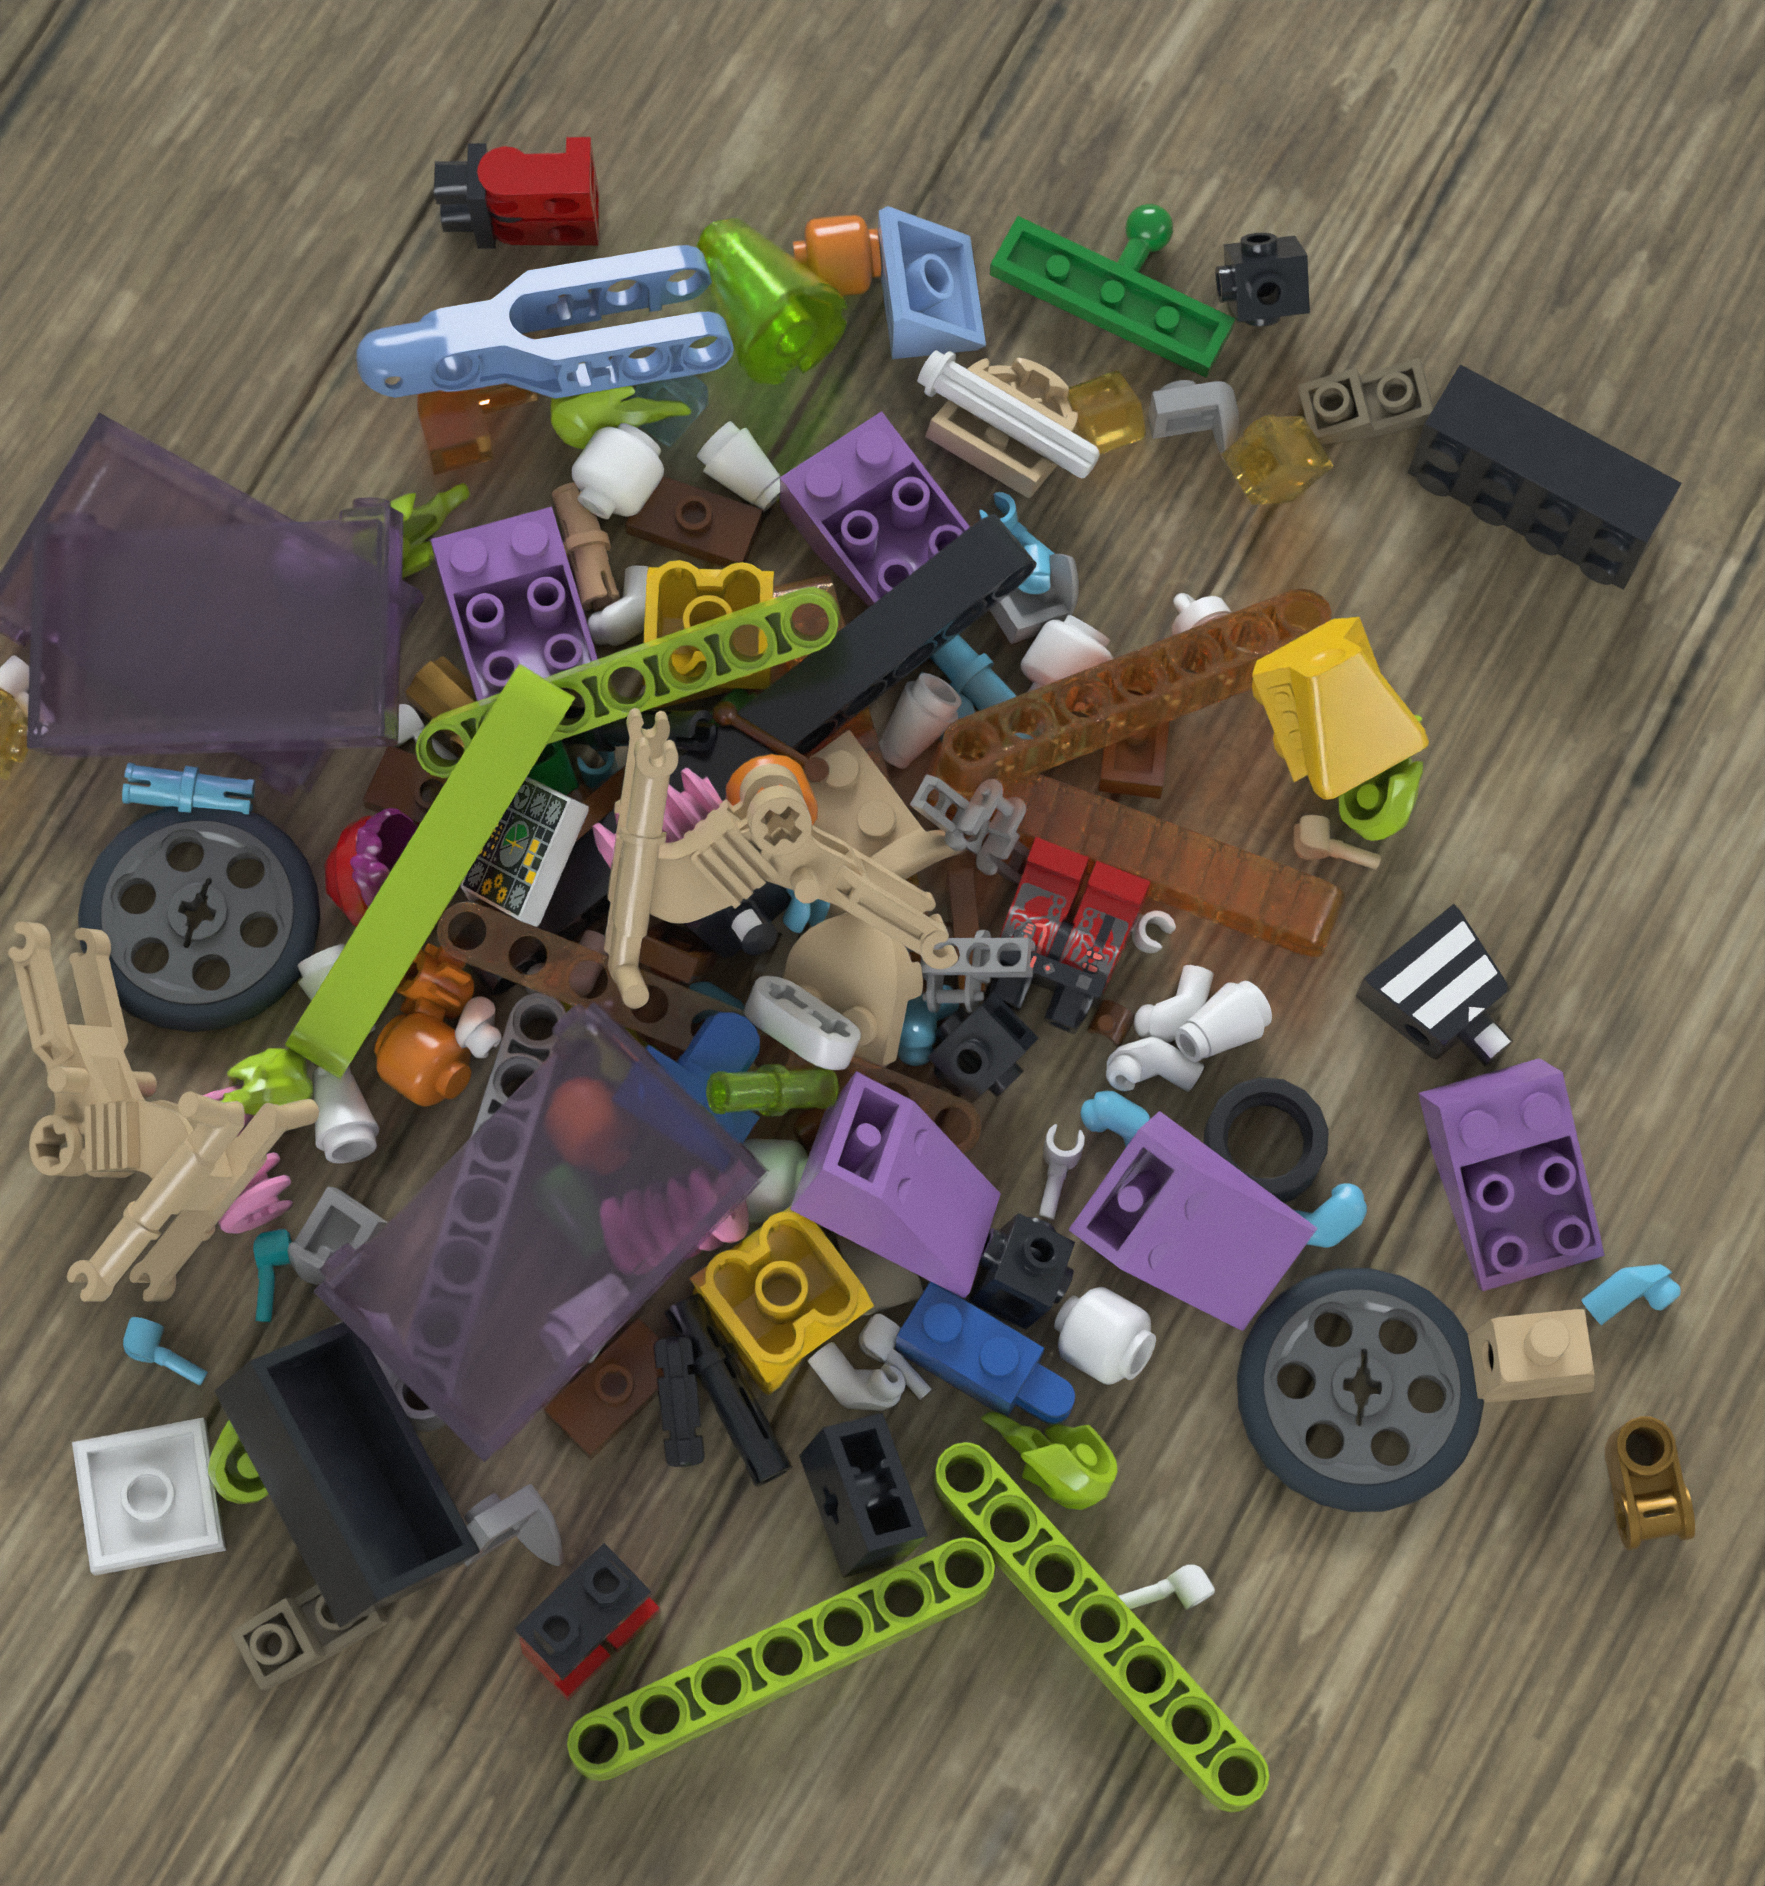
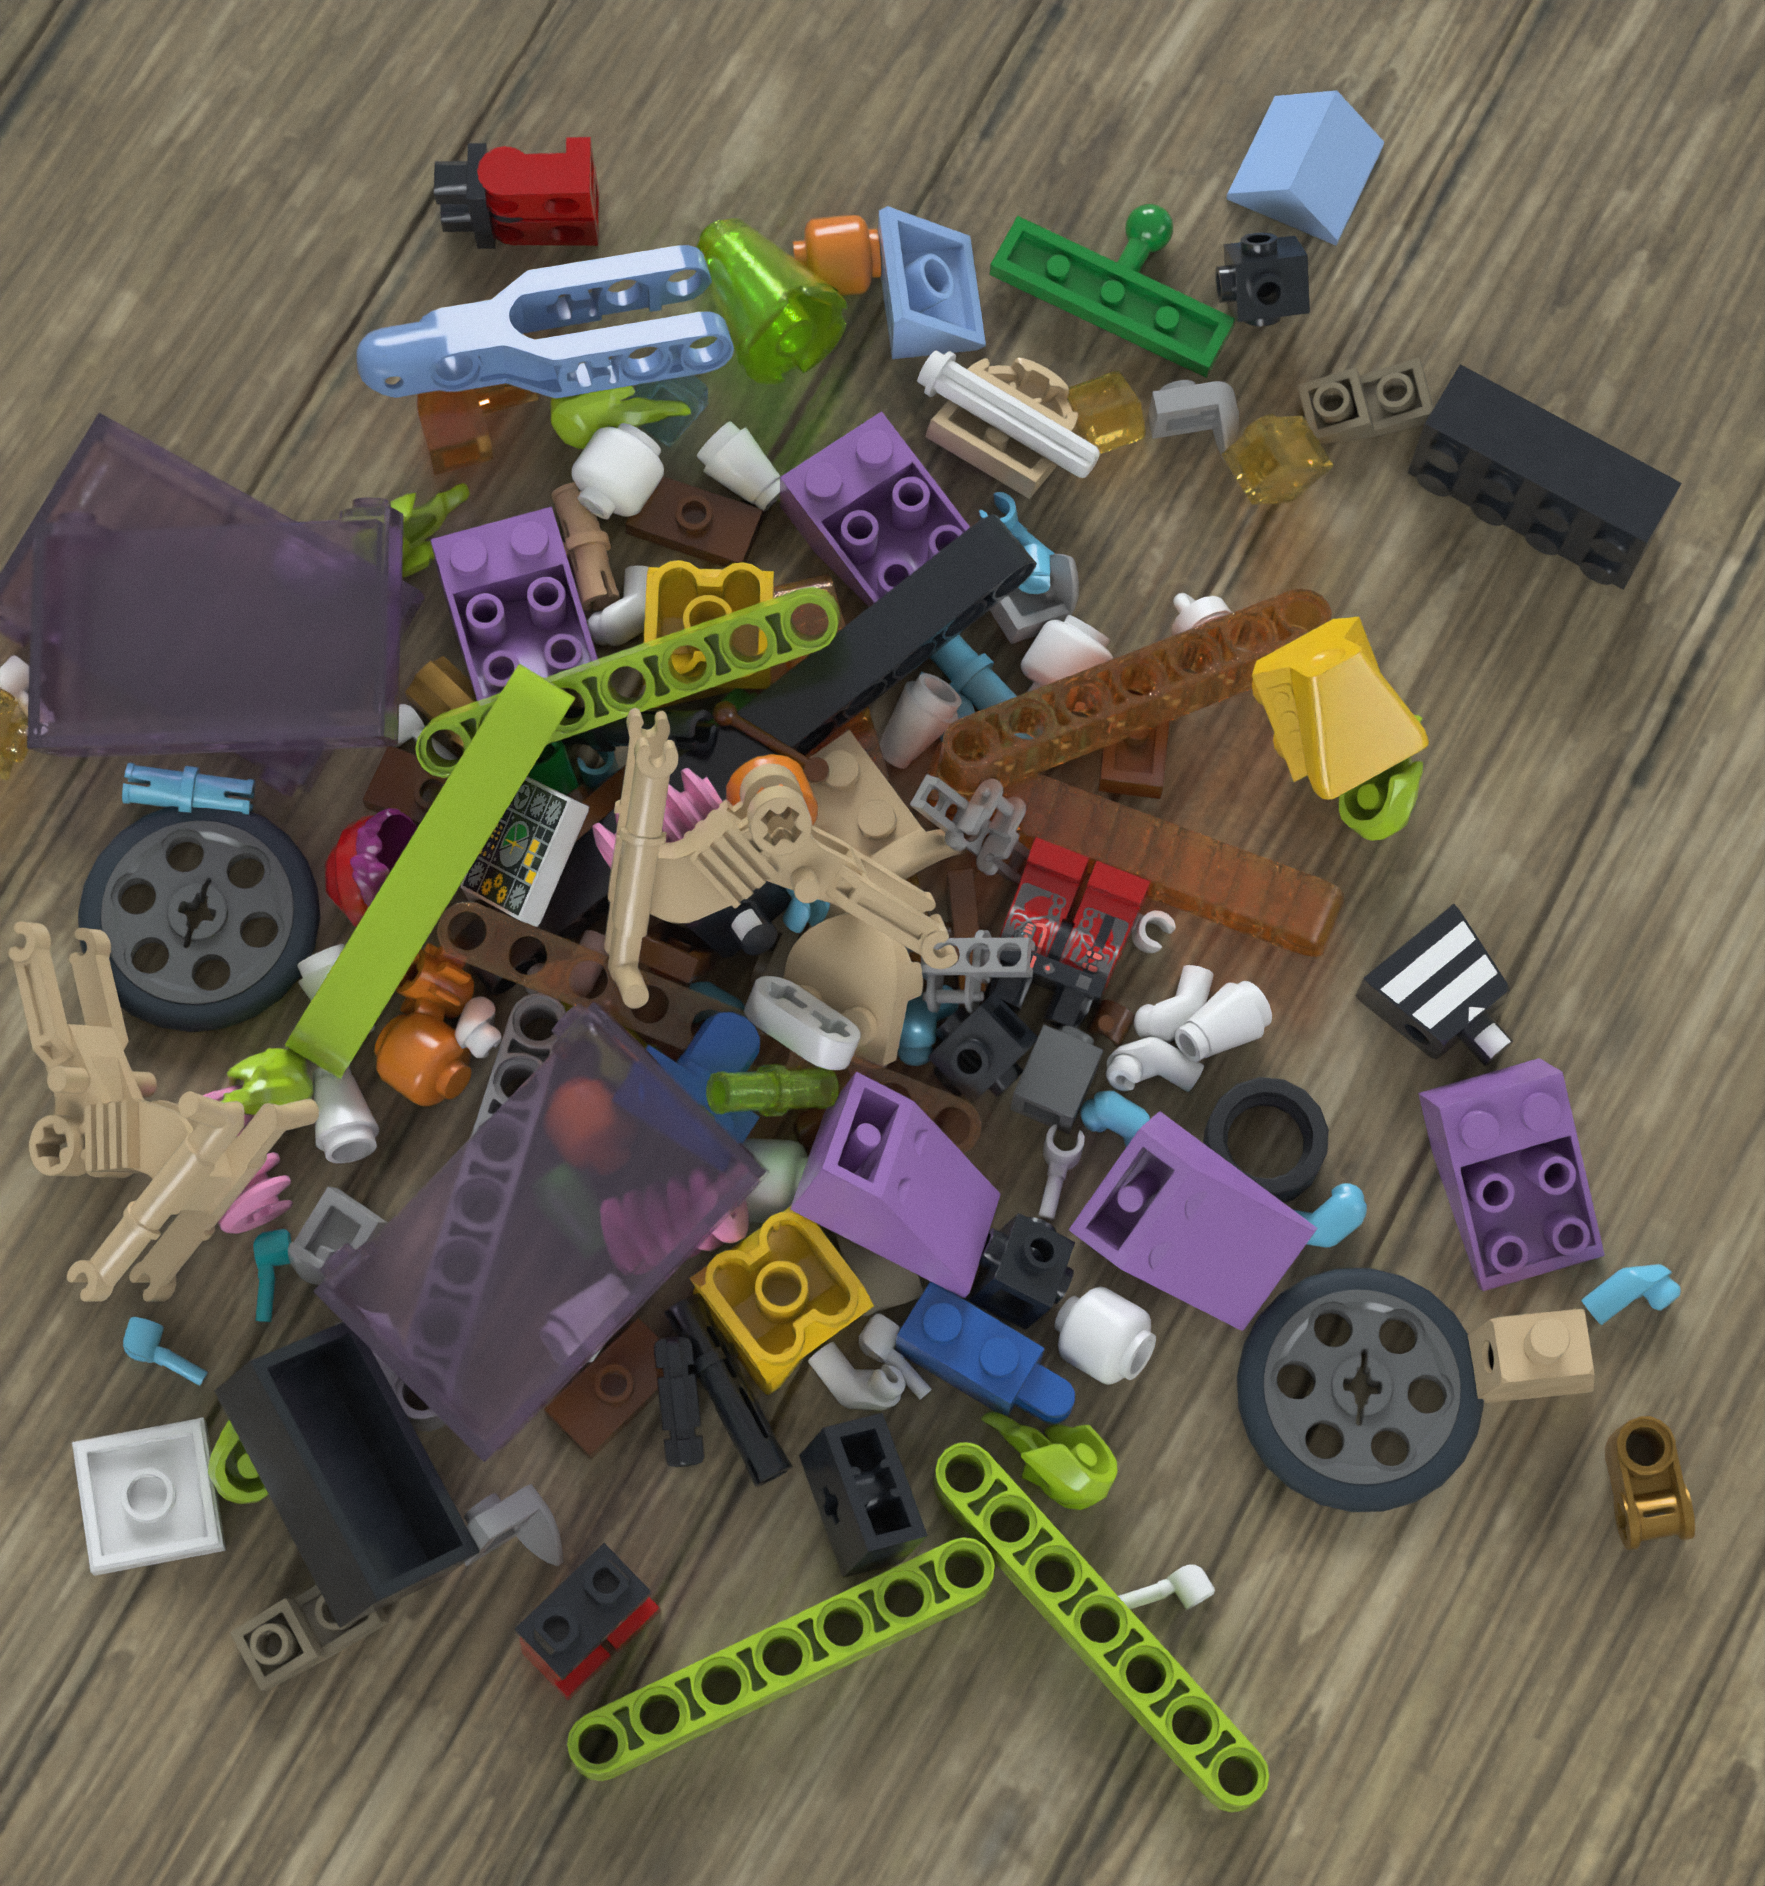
tan hand [1294,815,1381,870] -> none
none -> dark grey brick [1010,1025,1103,1134]
none -> light blue slope [1226,90,1384,246]

